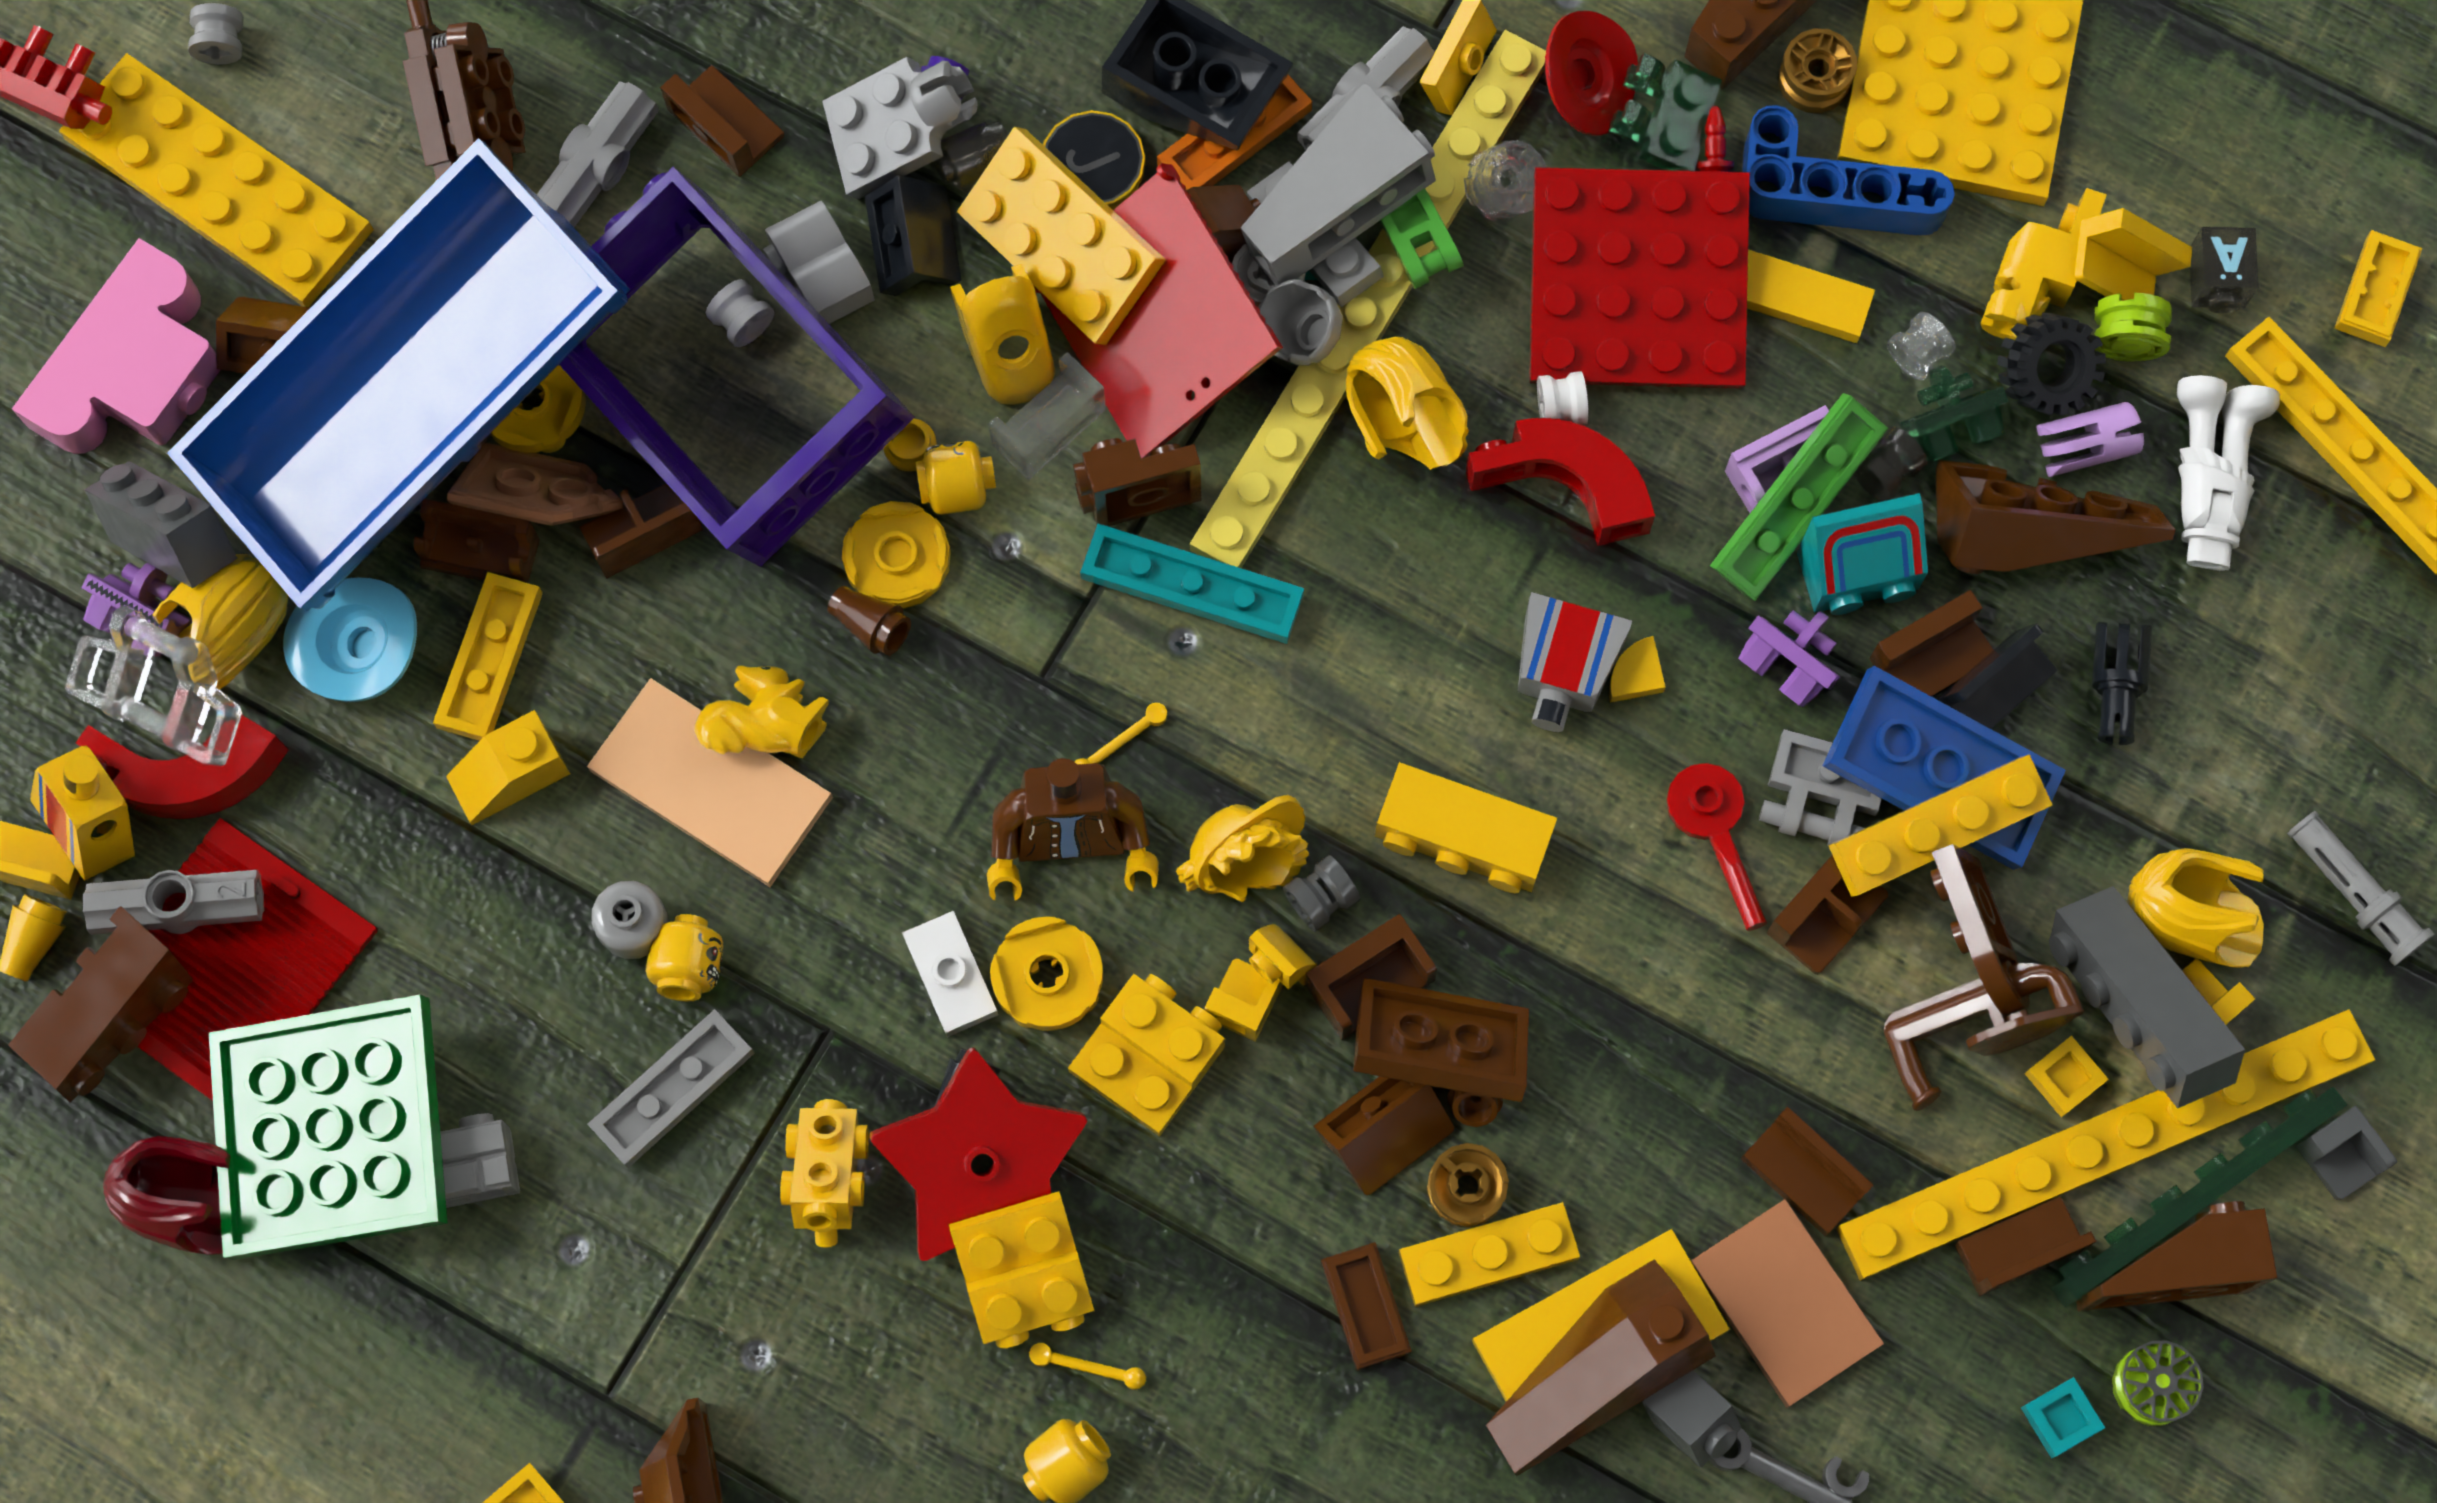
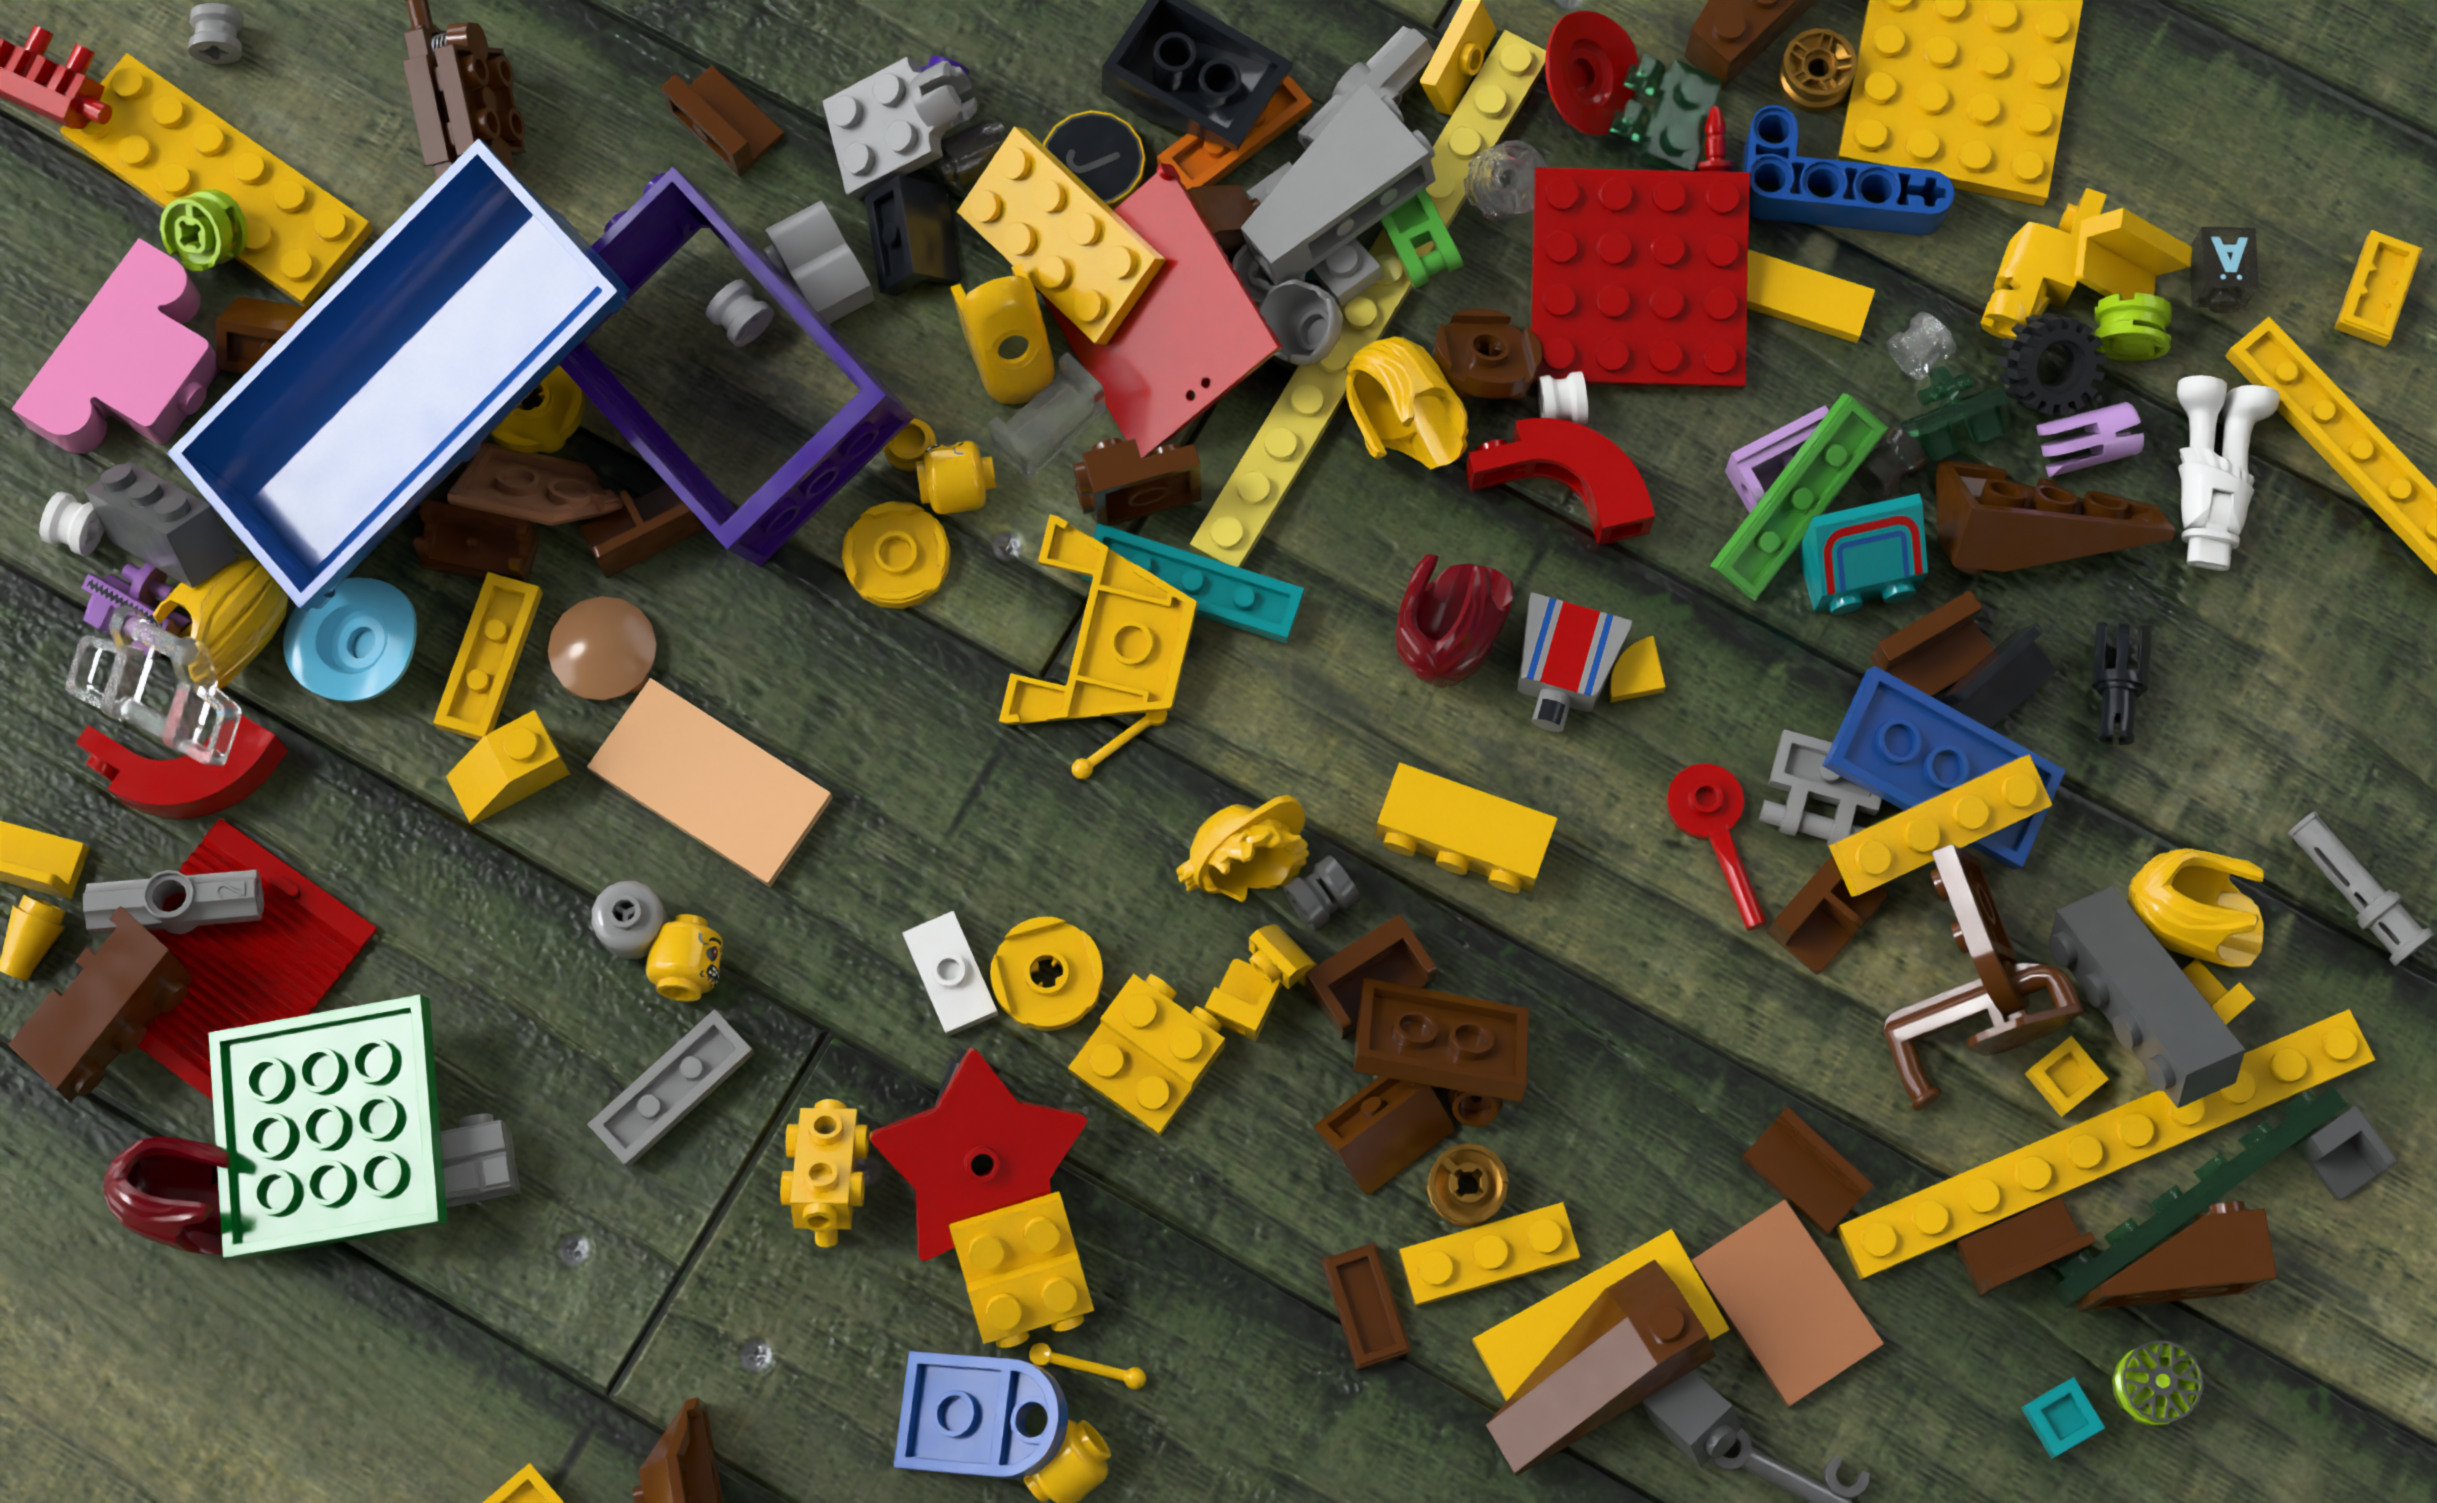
yellow torso [30,746,135,881] -> none
light grey piece [537,81,659,227] -> none
yellow animal [694,665,829,758] -> none
reddish brown cone [827,585,911,655] -> none
reddish brown torso [987,758,1159,900] -> none
medium lavender hips [1738,610,1841,708] -> none
none -> white wheel [39,491,104,556]
none -> lime wheel [160,189,248,271]
none -> medium nougat dish [548,596,657,701]
none -> plate [894,1351,1068,1479]
none -> yellow wing [999,514,1198,725]
none -> dark red hair [1395,554,1513,688]
none -> reddish brown plate [1432,308,1542,399]

